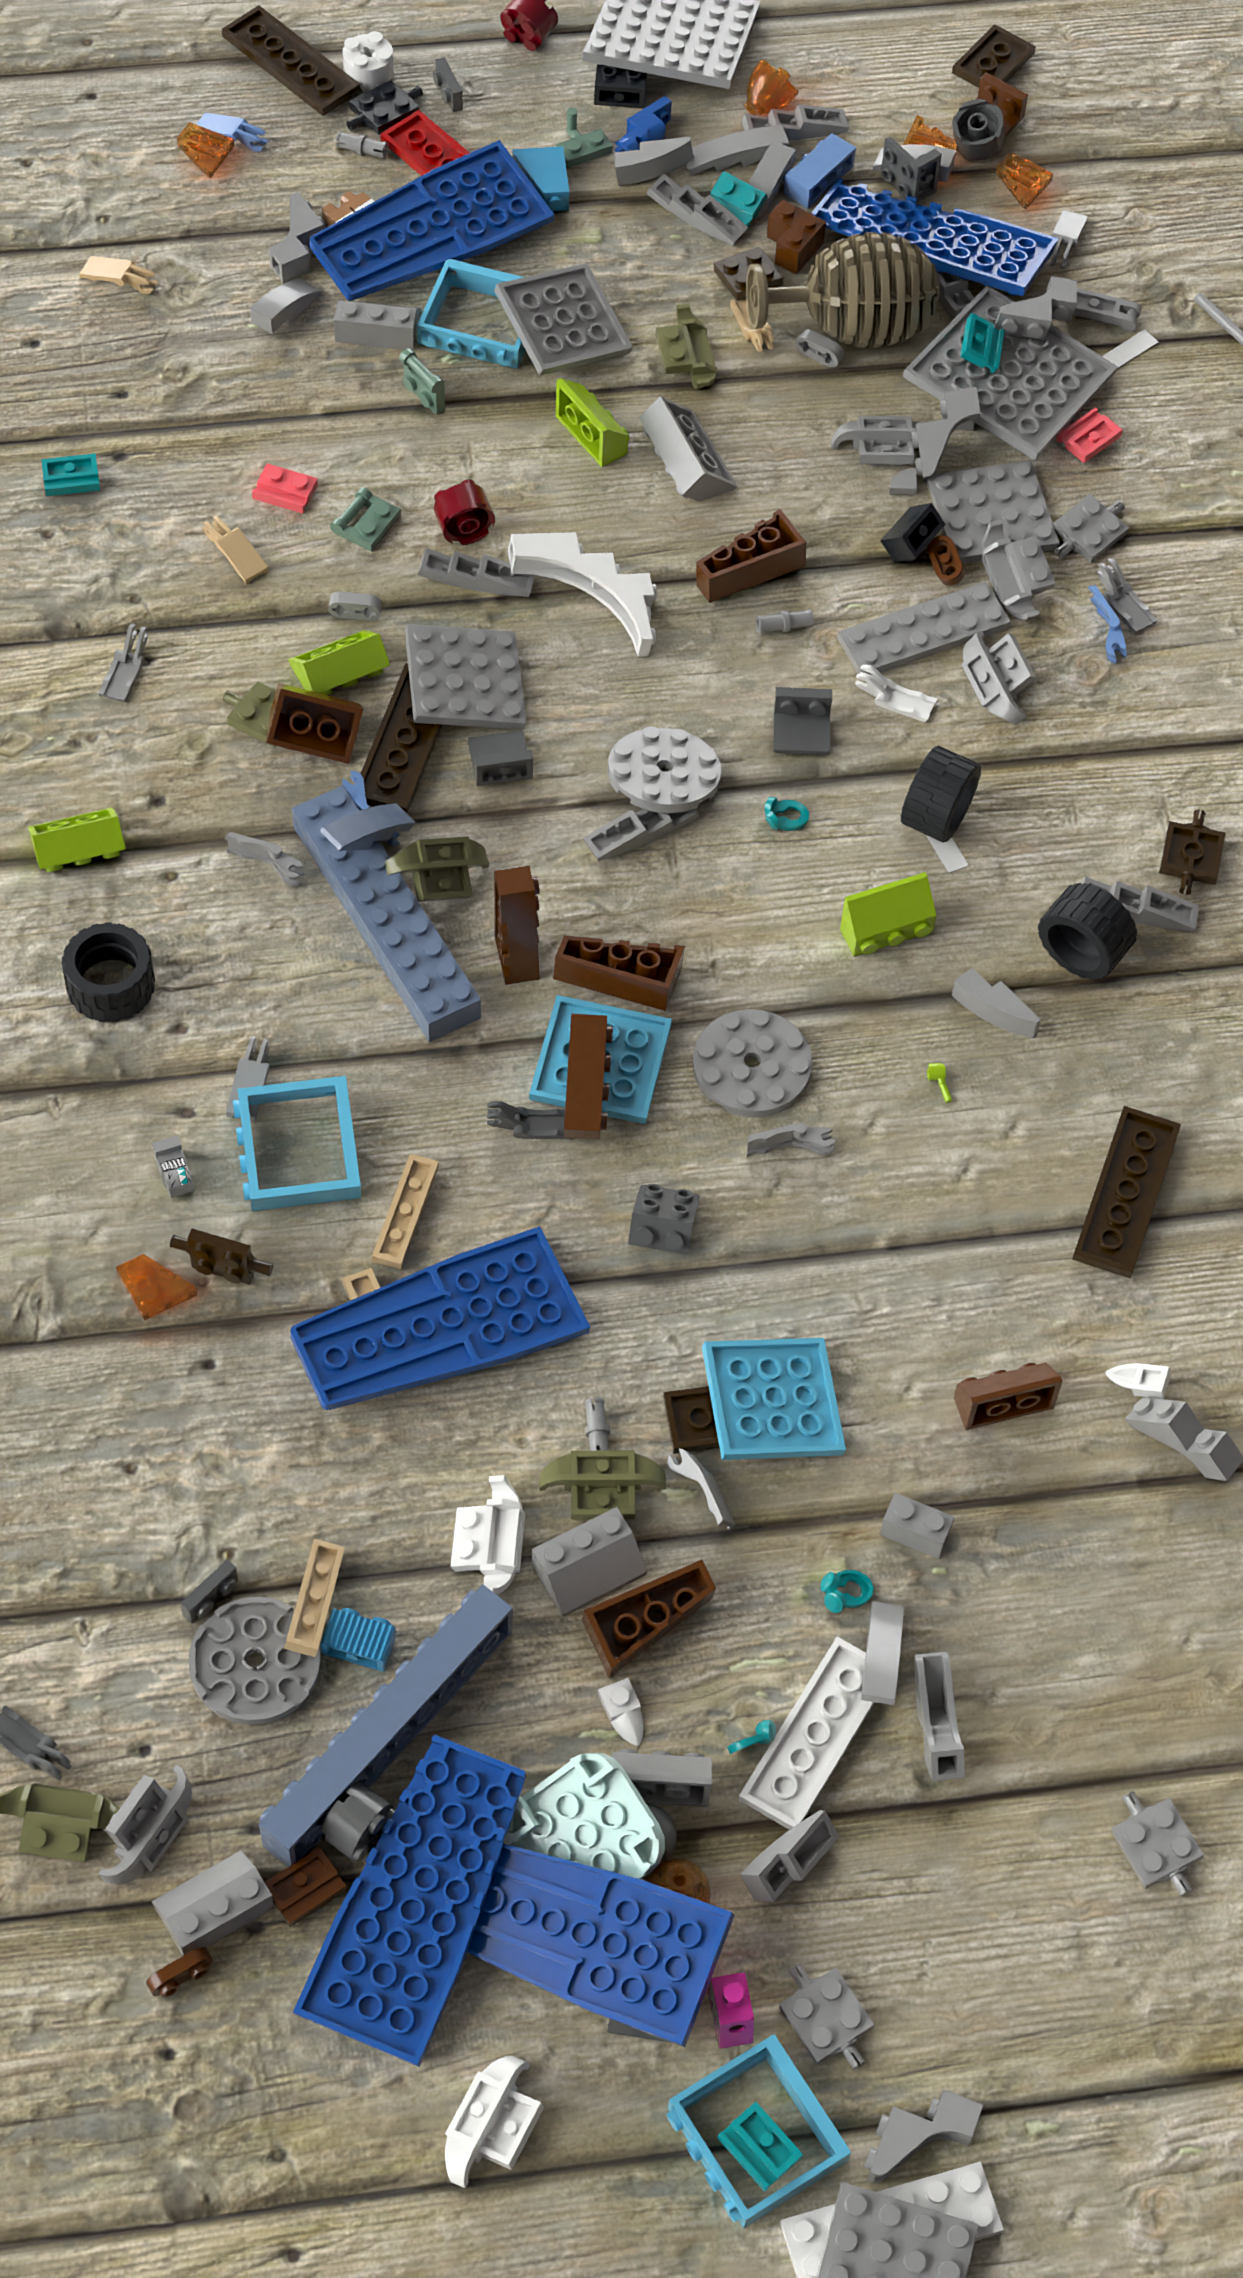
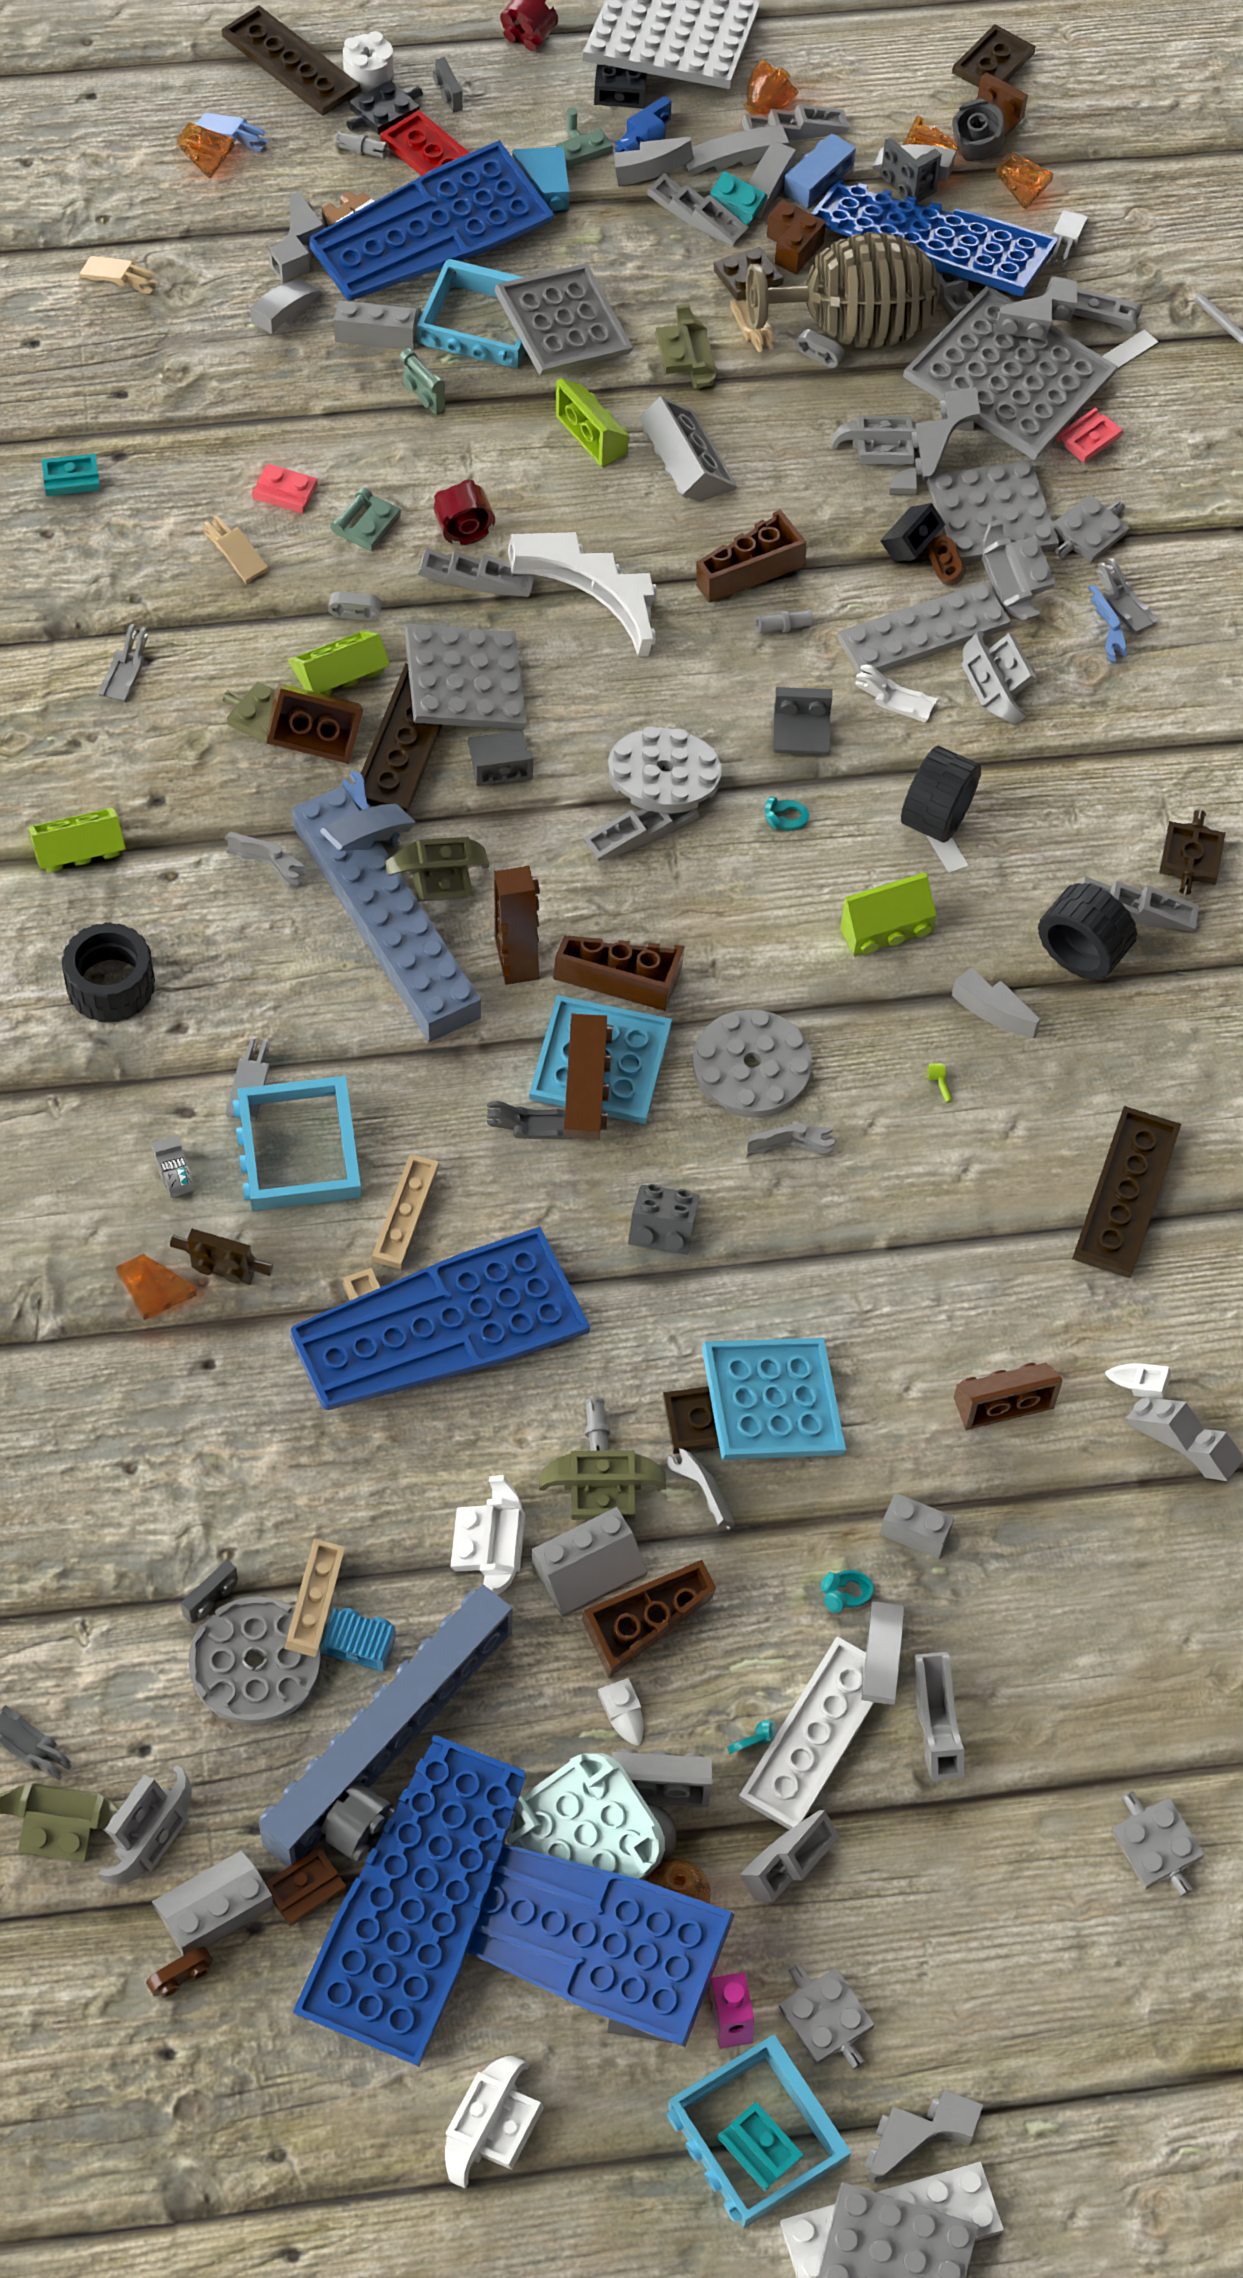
teal plate [960,313,1005,373] -> none

